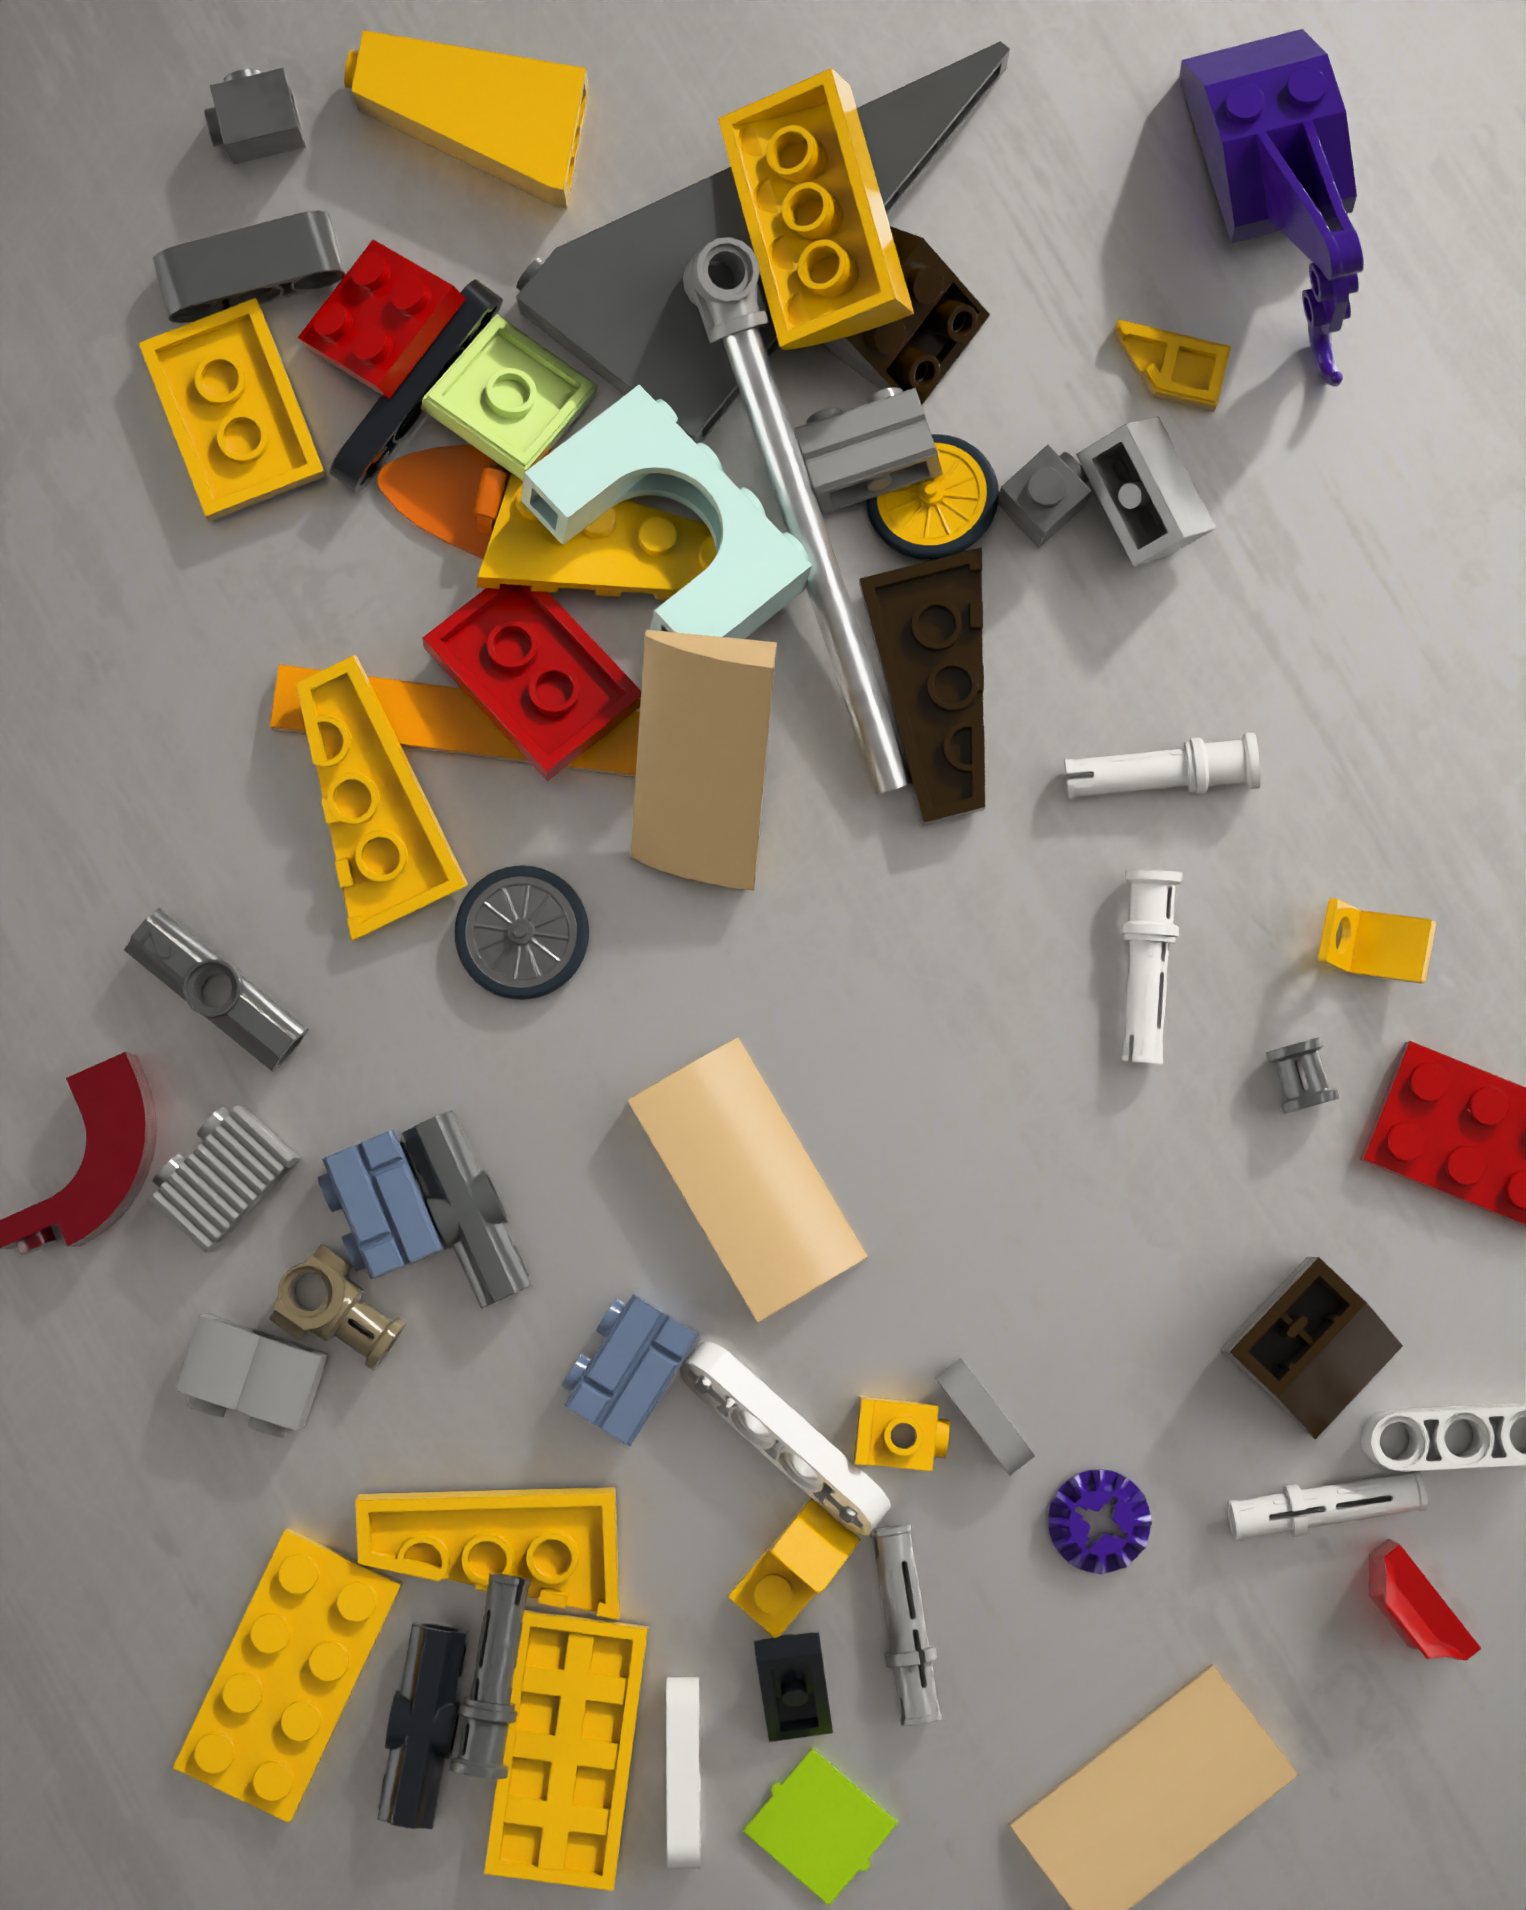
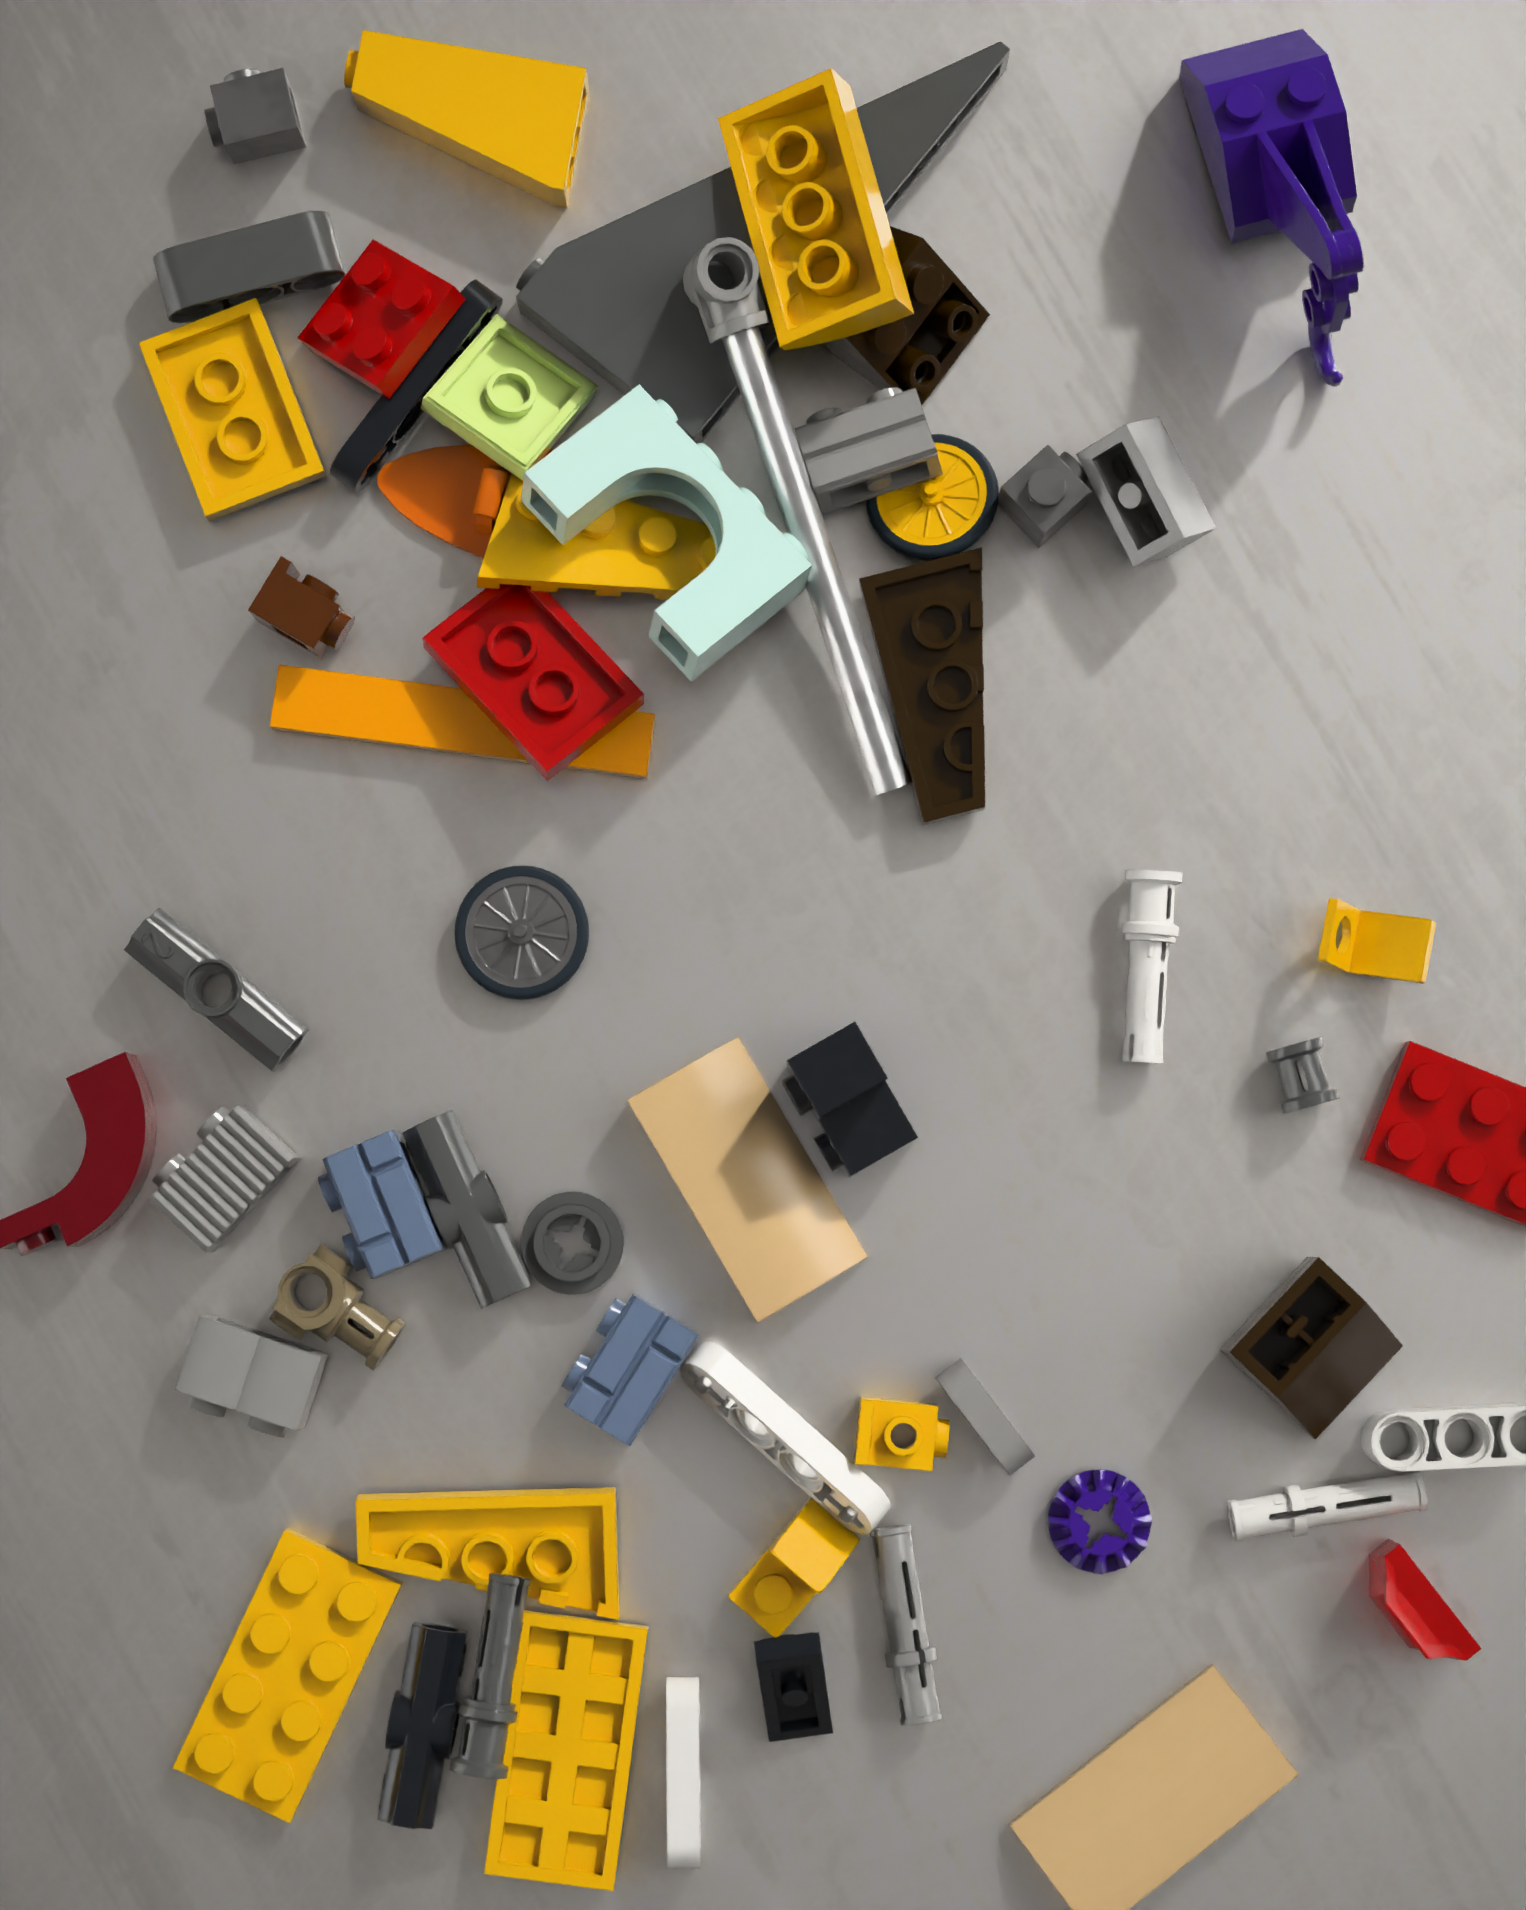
yellow wing [296,655,468,941] -> none
tan slope [630,629,777,891] -> none
lime piece [743,1747,898,1906] -> none
white pin [1064,732,1261,799] -> none
yellow tile [1114,319,1231,411] -> none
none -> reddish brown brick [248,556,355,659]
none -> dark grey gear [521,1192,624,1294]
none -> black brick [782,1022,918,1177]

